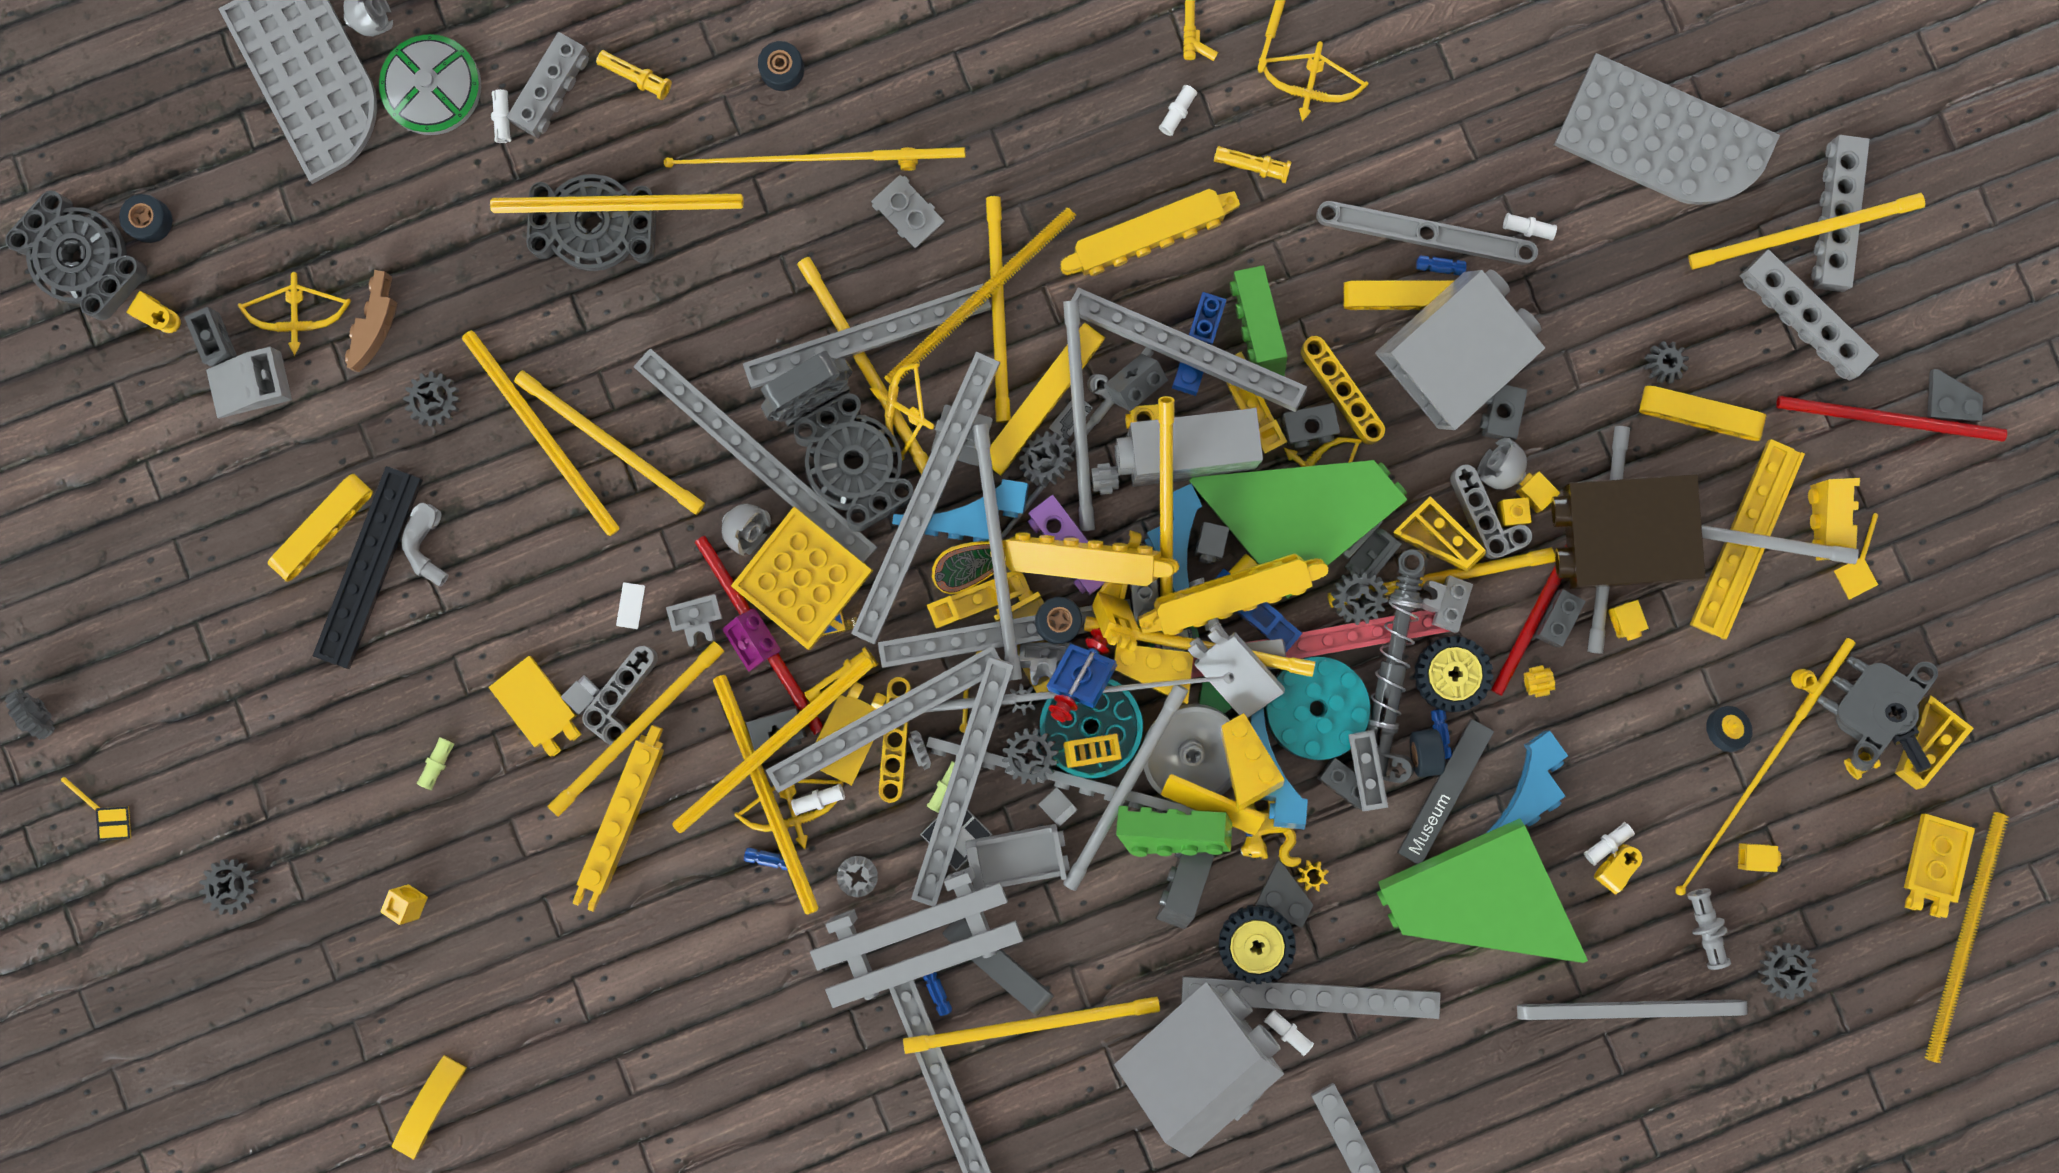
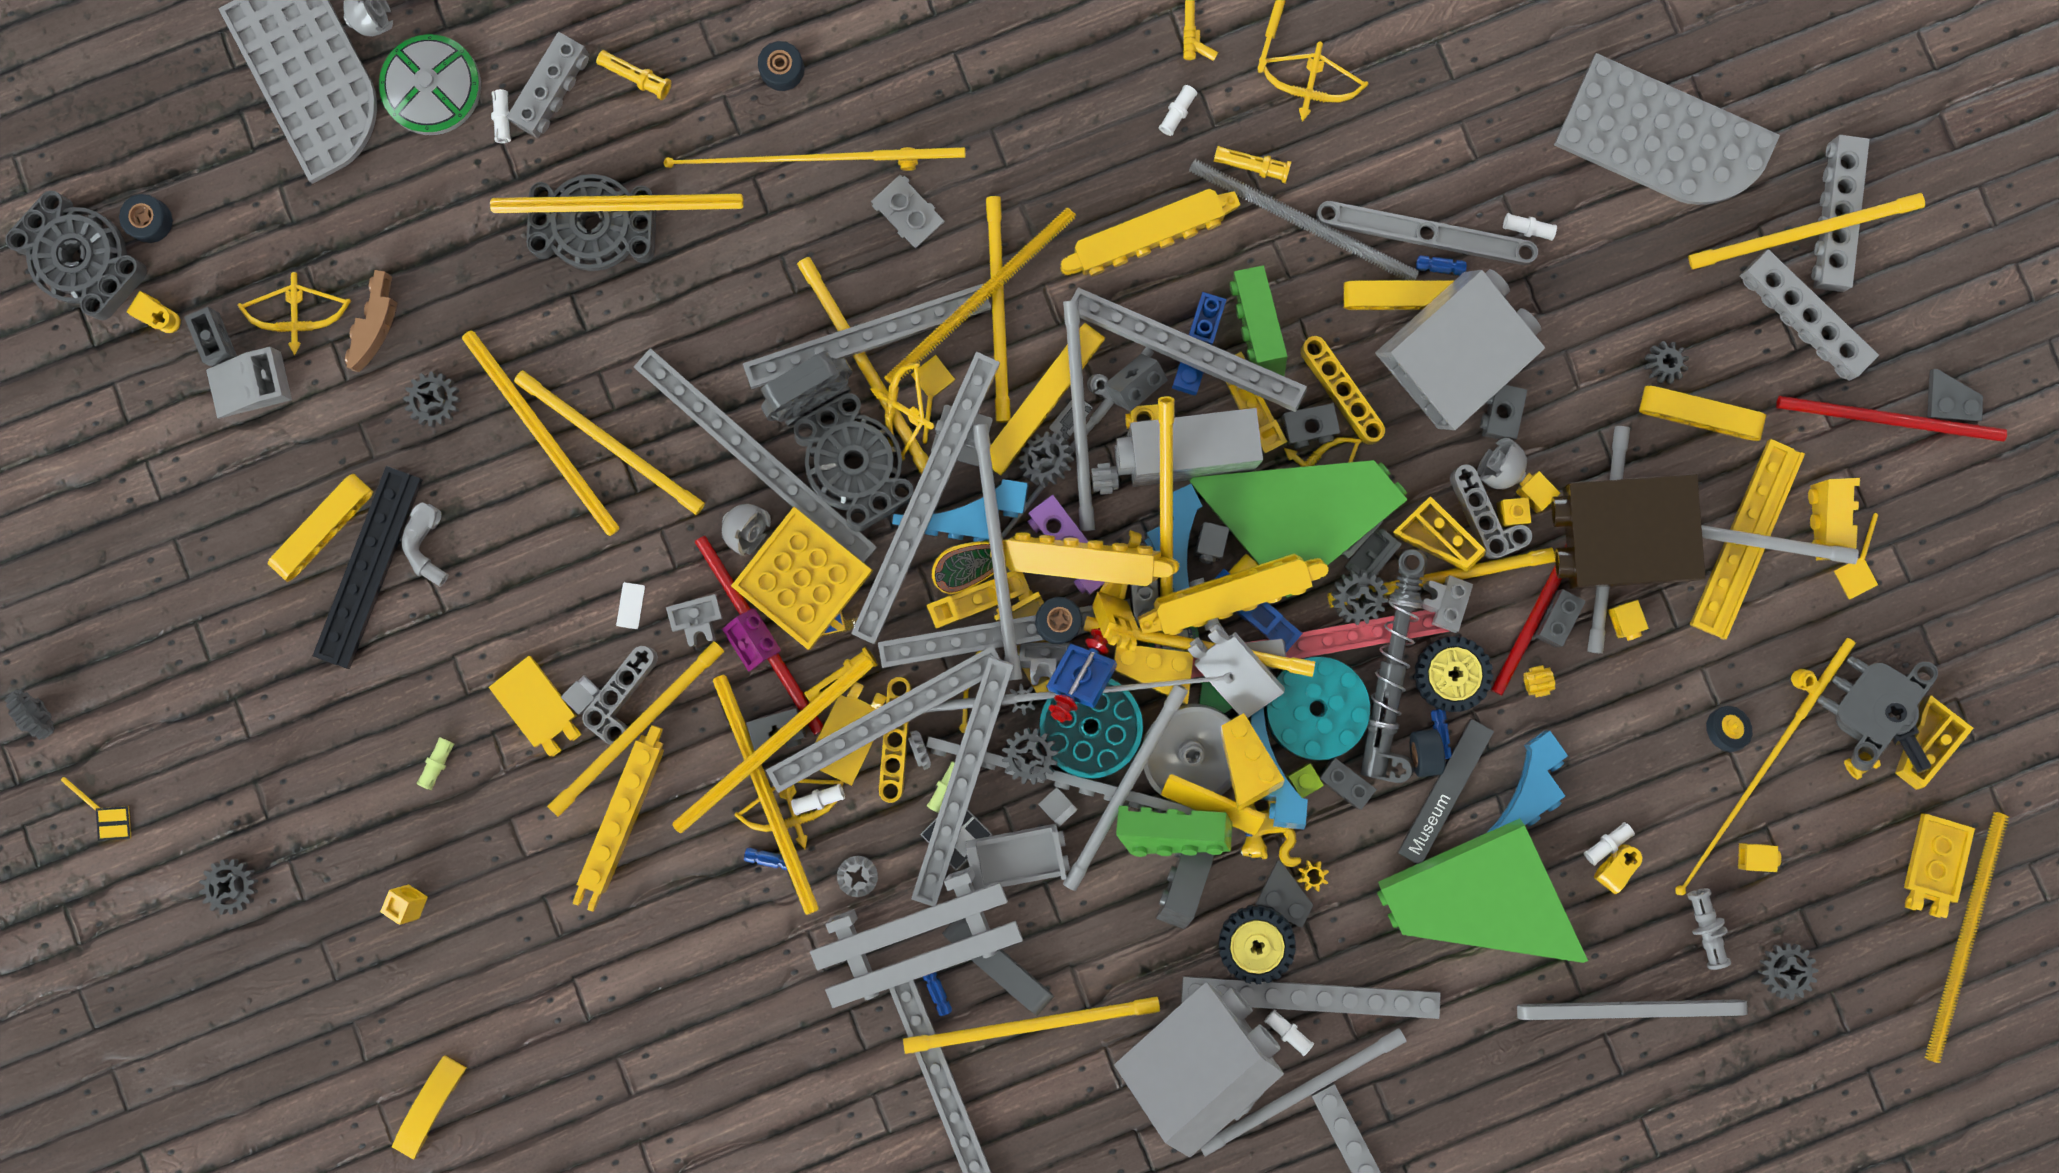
yellow slope [1063,734,1122,768] -> none
light grey slope [1348,729,1388,812] -> none
none -> yellow piece [911,355,955,444]
none -> light grey axle [1189,158,1418,281]
none -> light grey piece [1201,1028,1407,1157]
none -> lime brick [1285,763,1324,798]

